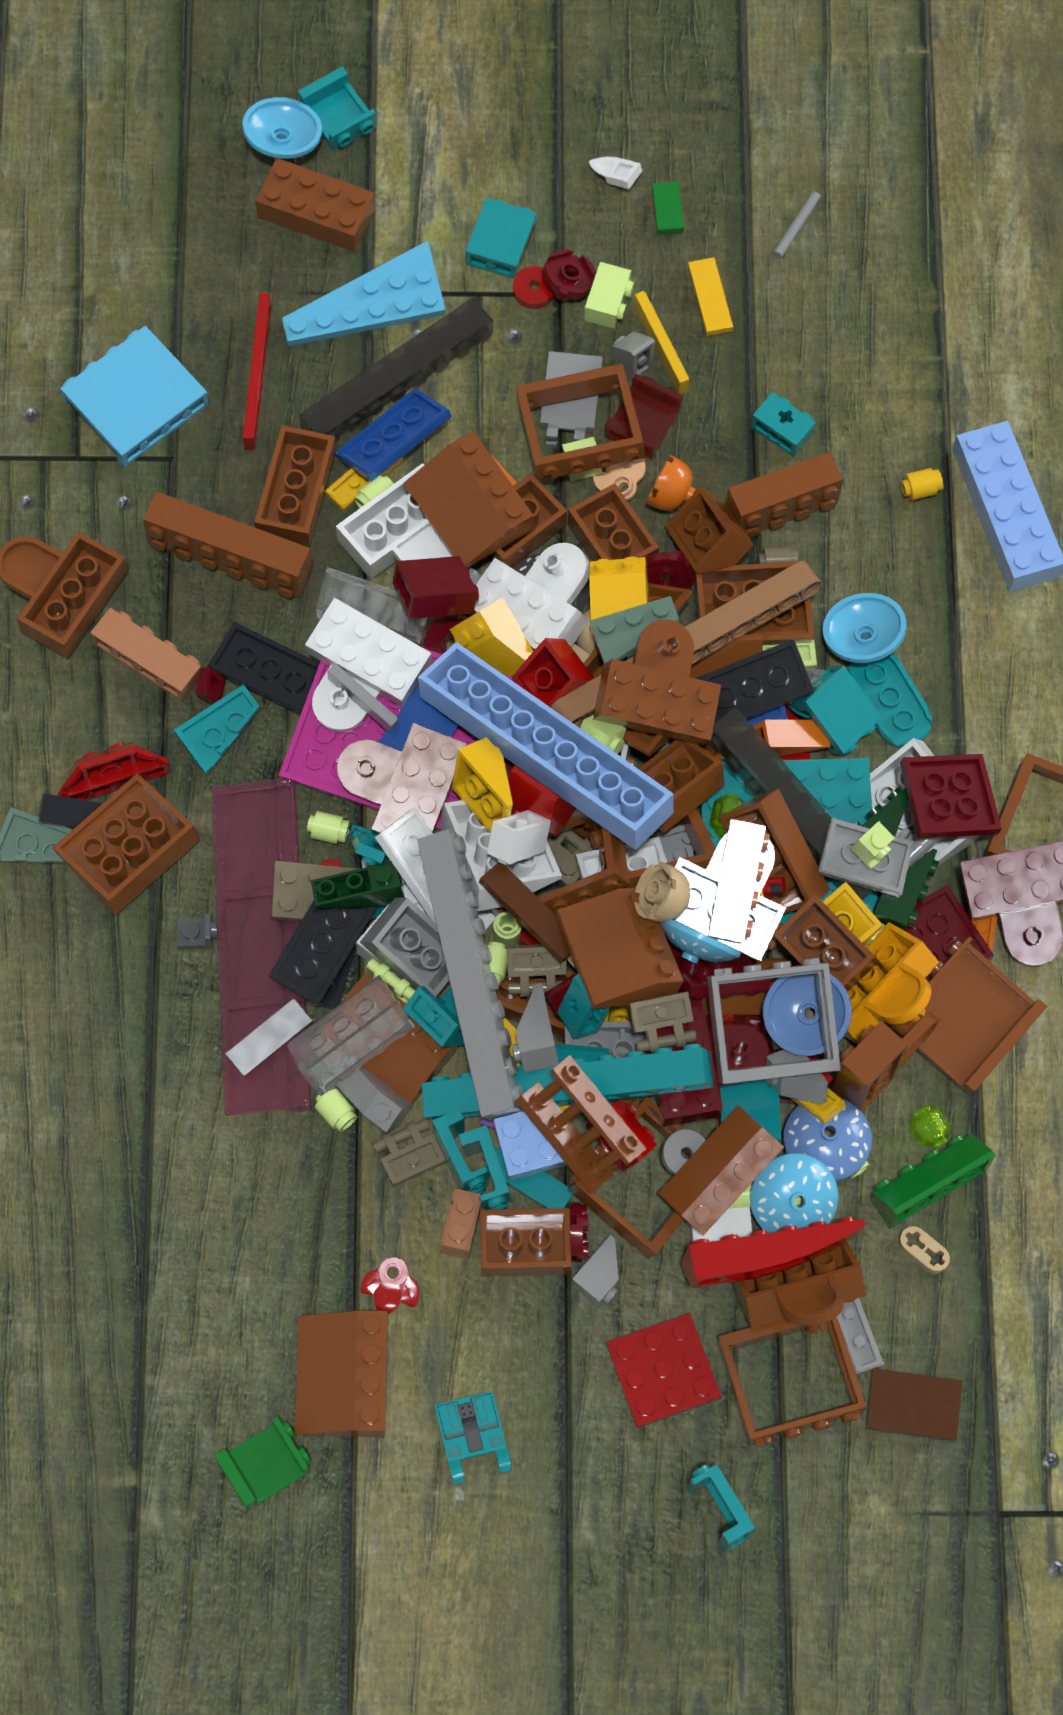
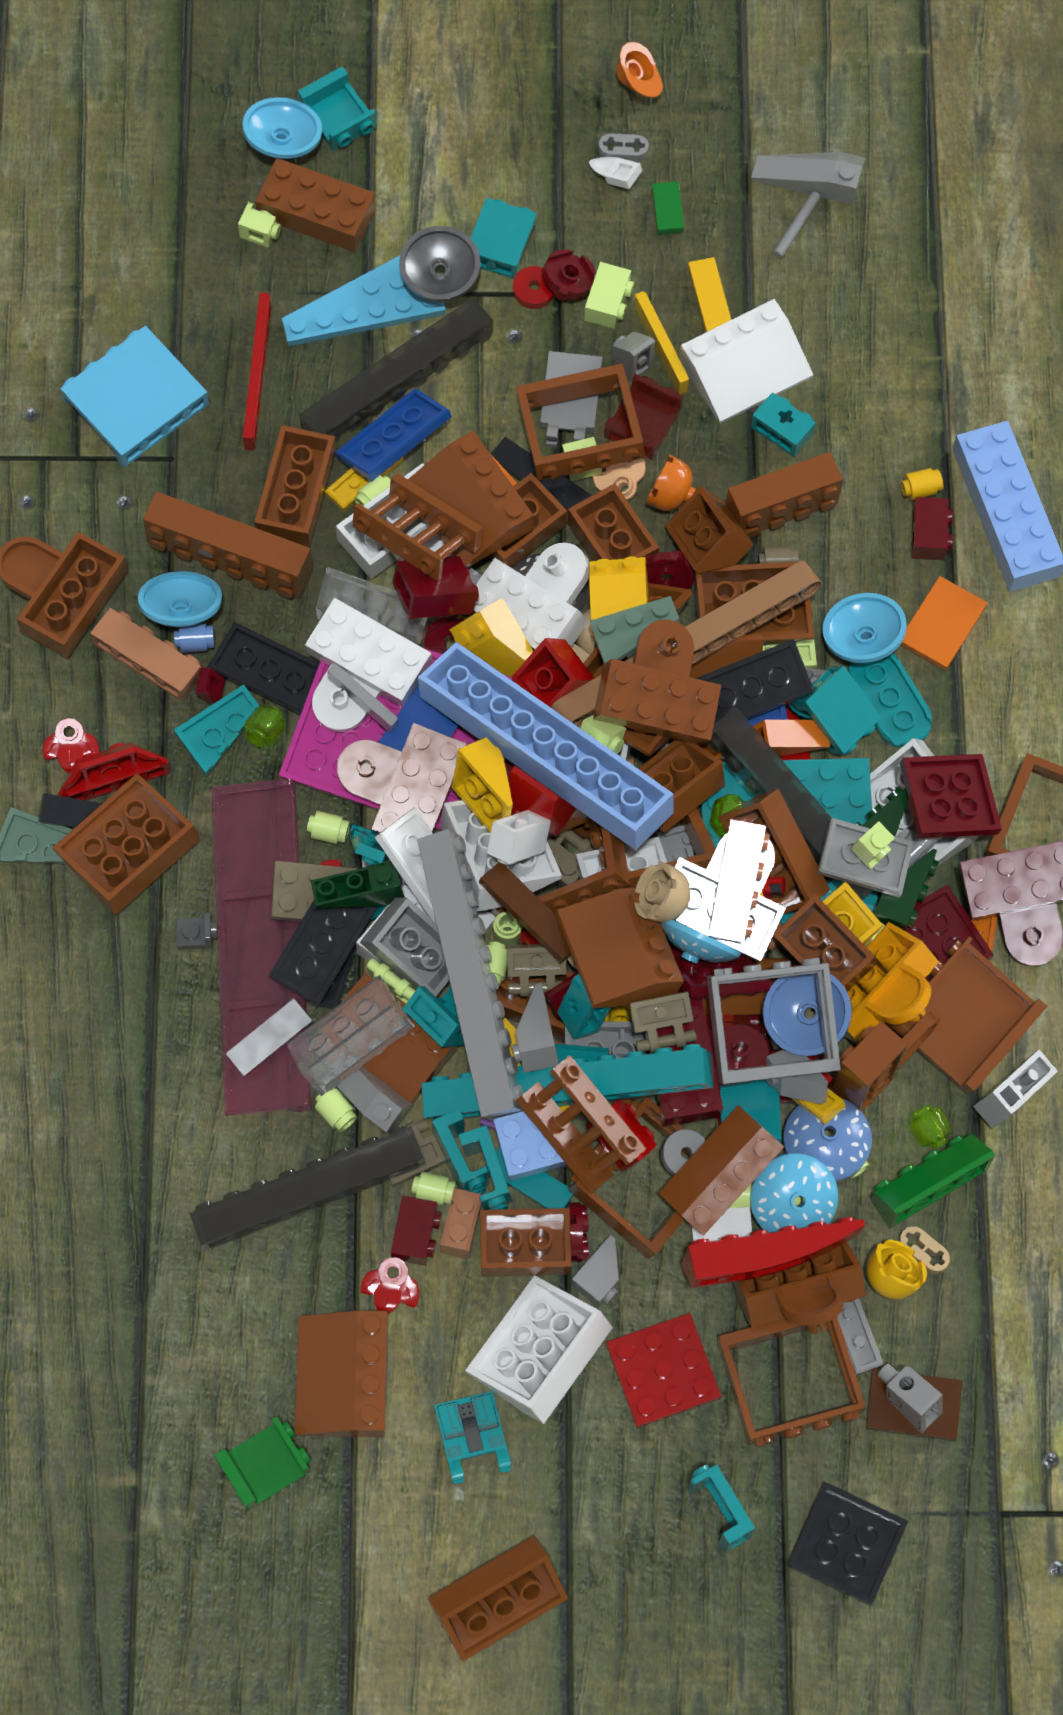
none -> red plate [43,718,99,774]
none -> medium azure dish [138,571,222,627]
none -> medium blue brick [174,623,214,653]
none -> clear smoke brick [189,1126,427,1251]
none -> yellowish green brick [238,202,282,248]
none -> clear neon green head [244,705,286,747]
none -> dark orange fence [353,473,483,581]
none -> dark red brick [391,1196,442,1266]
none -> flat silver dish [399,226,480,302]
none -> yellowish green brick [411,1171,456,1206]
none -> dark orange slope [428,1536,568,1662]
none -> white slope [465,1275,613,1424]
none -> black tile [491,437,592,514]
none -> light grey beam [598,133,649,162]
none -> orange piece [616,42,663,98]
none -> white slope [679,299,813,424]
none -> light grey wedge [751,152,866,205]
none -> black plate [787,1482,909,1606]
none -> yellow cylinder [866,1239,927,1300]
none -> light grey torso [878,1363,943,1434]
none -> orange tile [900,576,988,671]
none -> dark red brick [911,497,953,560]
none -> light grey slope [973,1049,1058,1129]

